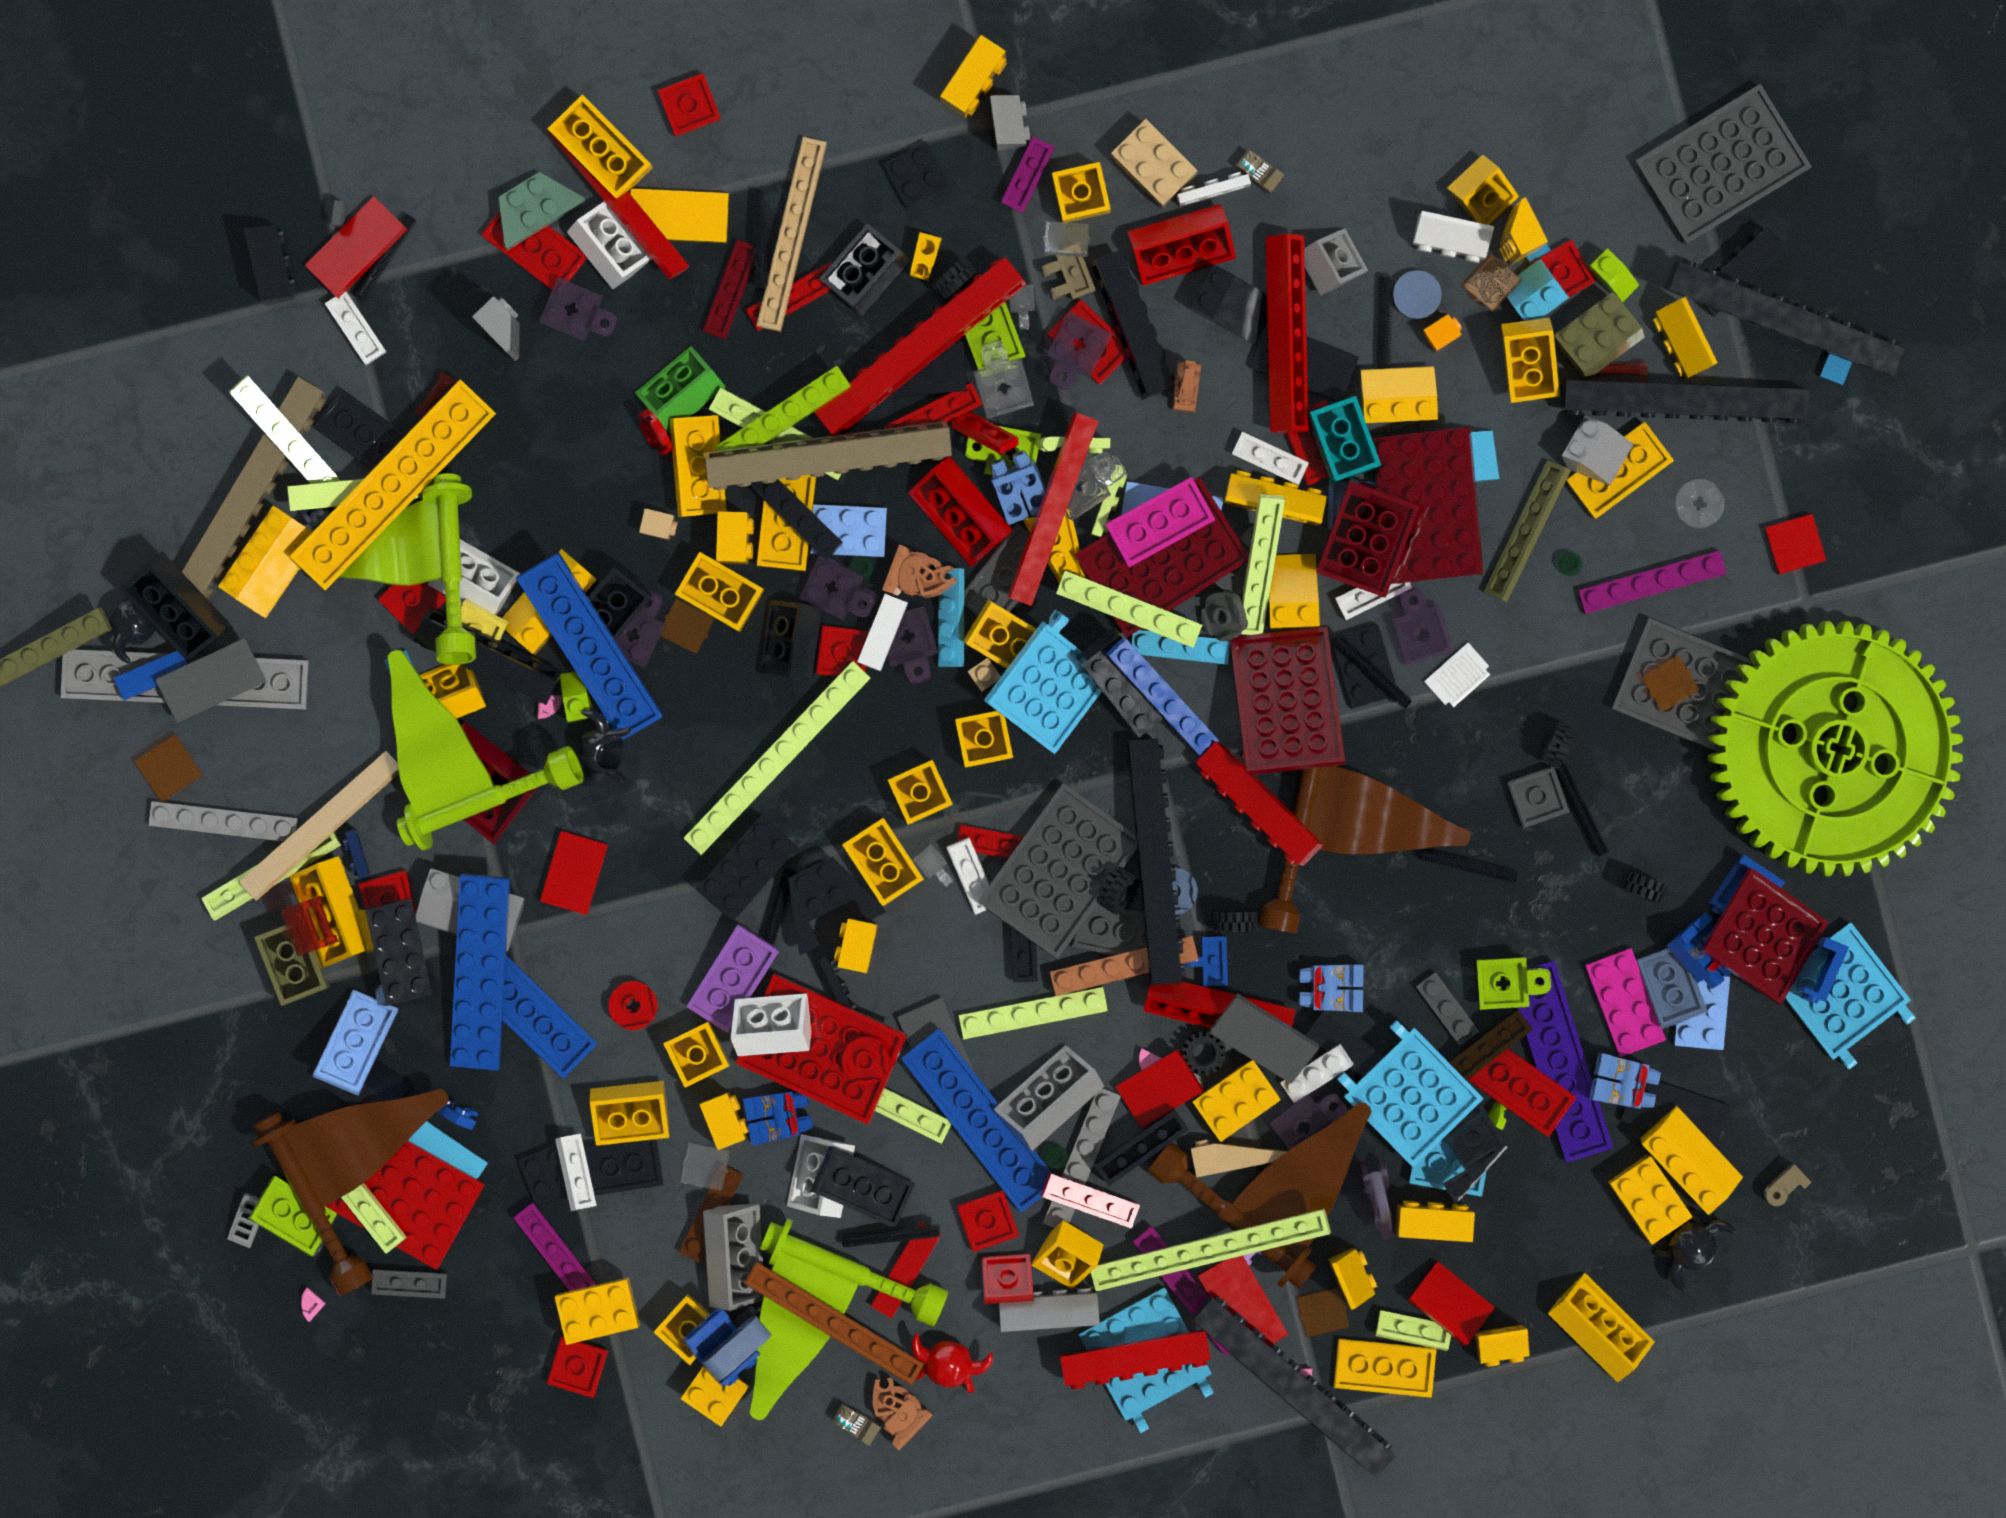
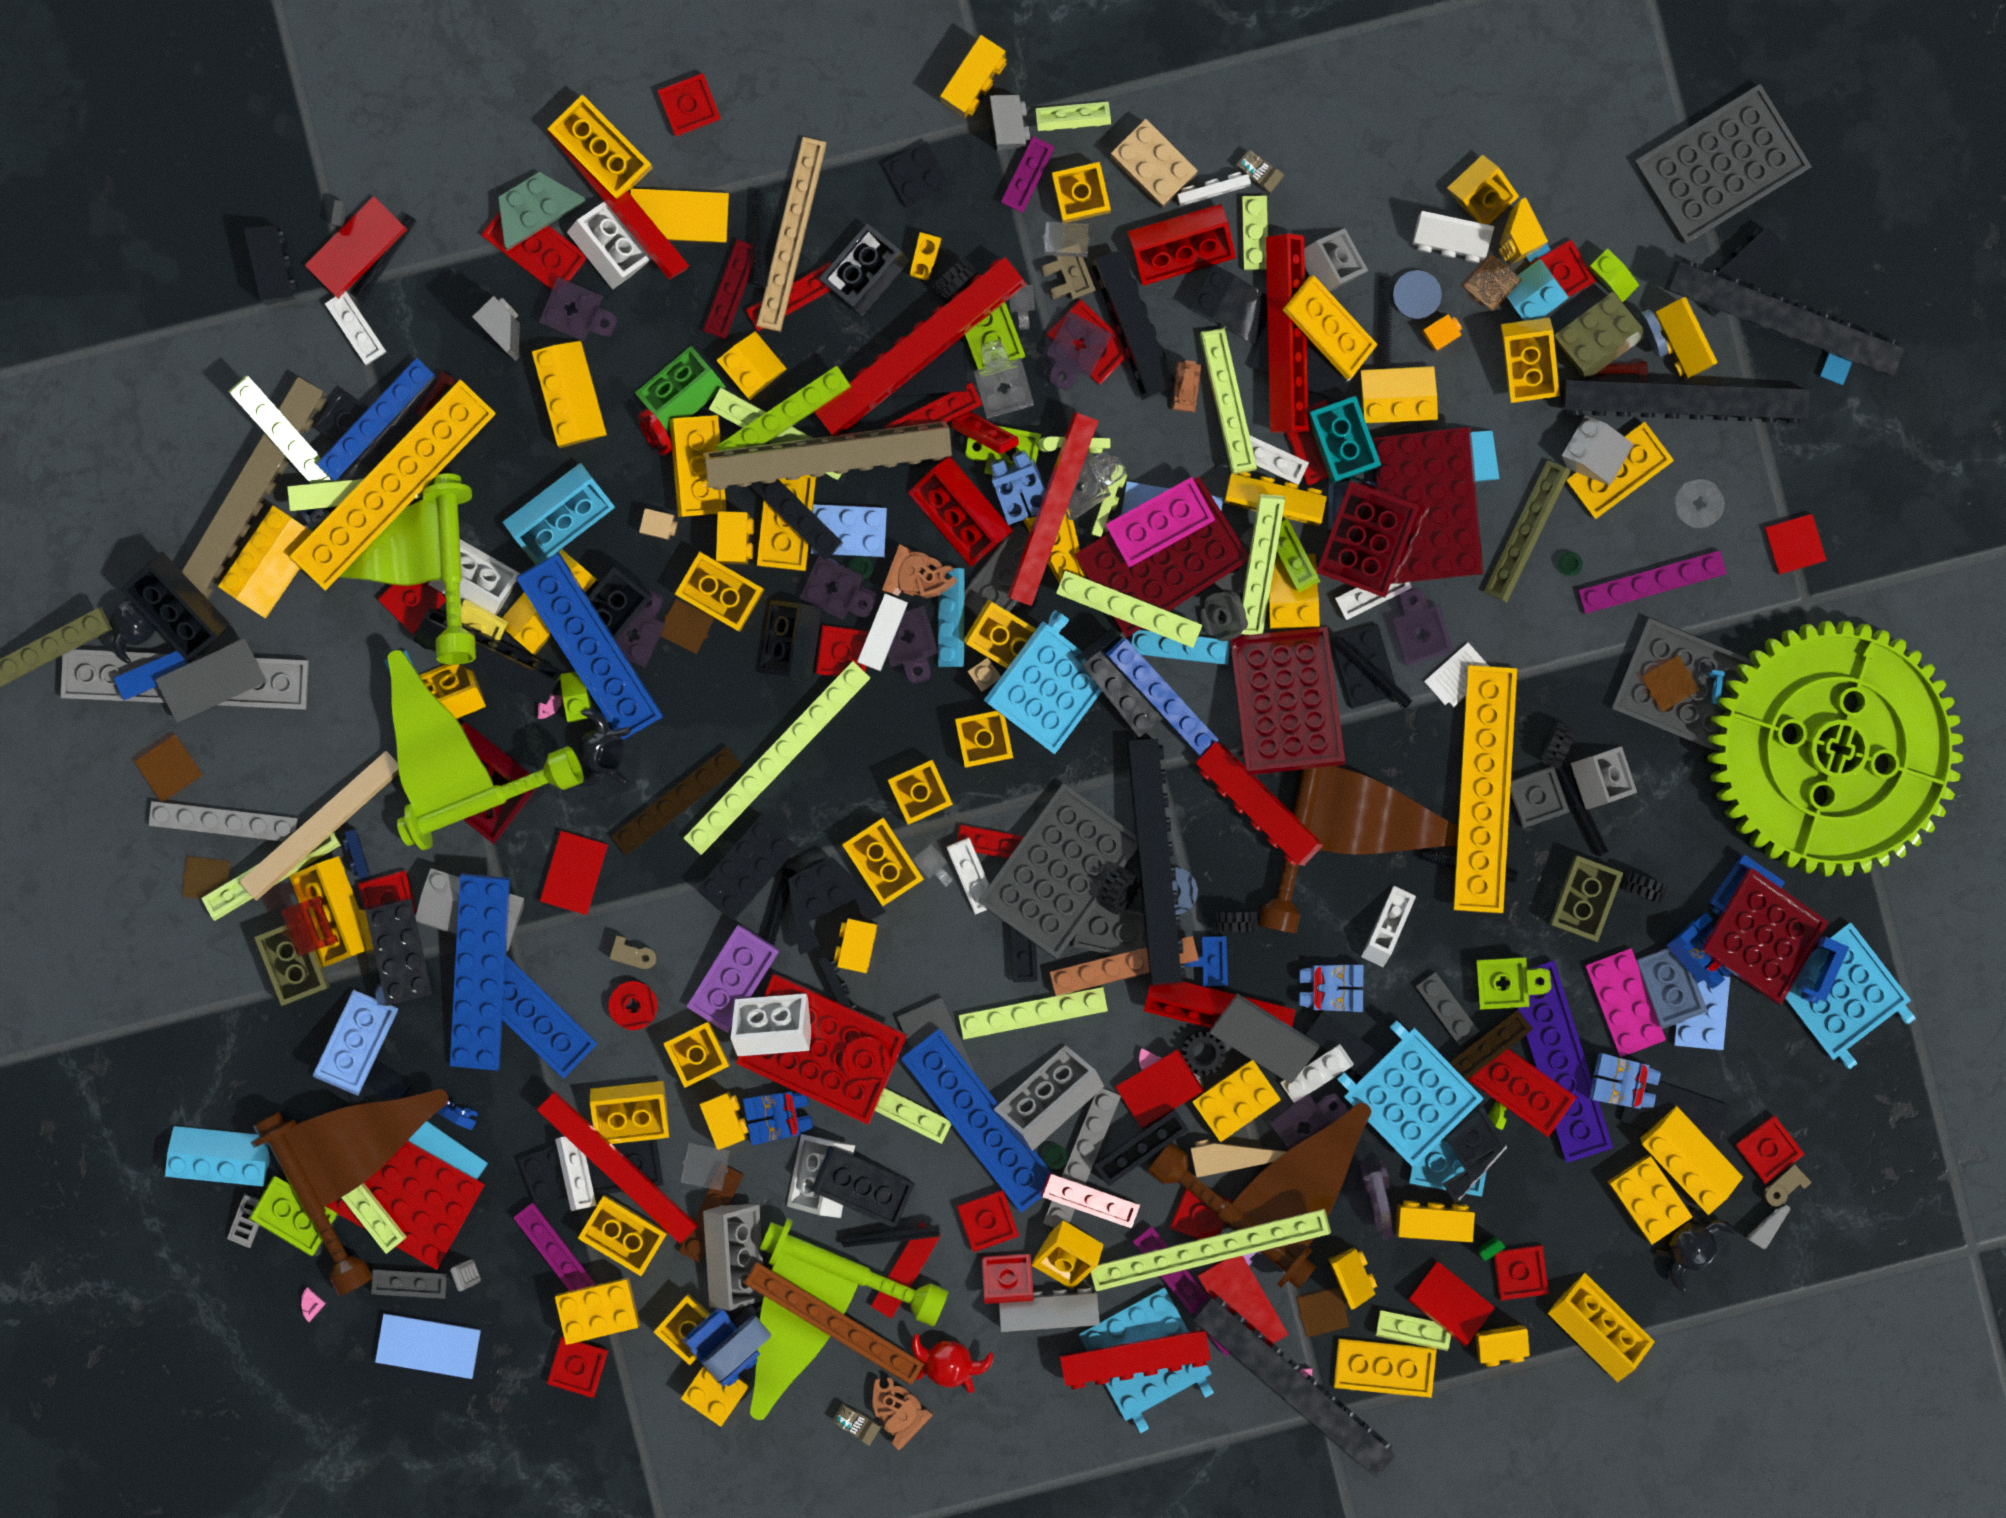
none -> medium azure slope [165,1126,271,1186]
none -> clear orange piece [183,857,231,899]
none -> blue plate [316,358,434,482]
none -> light blue tile [375,1313,481,1379]
none -> light grey slope [450,1259,481,1292]
none -> medium azure slope [503,463,615,565]
none -> yellow slope [532,341,607,448]
none -> red tile [537,1091,698,1244]
none -> yellow brick [578,1194,668,1276]
none -> dark tan leg [610,935,657,969]
none -> dark brown plate [611,746,742,856]
none -> yellow slope [717,331,787,400]
none -> yellowish green plate [1036,102,1111,131]
none -> red tile [1169,1188,1234,1240]
none -> yellowish green tile [1199,328,1257,474]
none -> yellowish green plate [1242,196,1268,271]
none -> lime plate [1277,518,1321,593]
none -> yellow tile [1283,275,1378,379]
none -> white slope [1361,886,1416,967]
none -> yellow plate [1453,665,1517,913]
none -> green tile [1476,1237,1505,1261]
none -> red tile [1494,1245,1549,1301]
none -> olive brick [1549,856,1623,942]
none -> light grey slope [1571,746,1637,810]
none -> sand blue tile [1640,310,1668,358]
none -> dark azure piece [1709,670,1725,704]
none -> red plate [1735,1115,1805,1184]
none -> light grey slope [1746,1204,1790,1249]

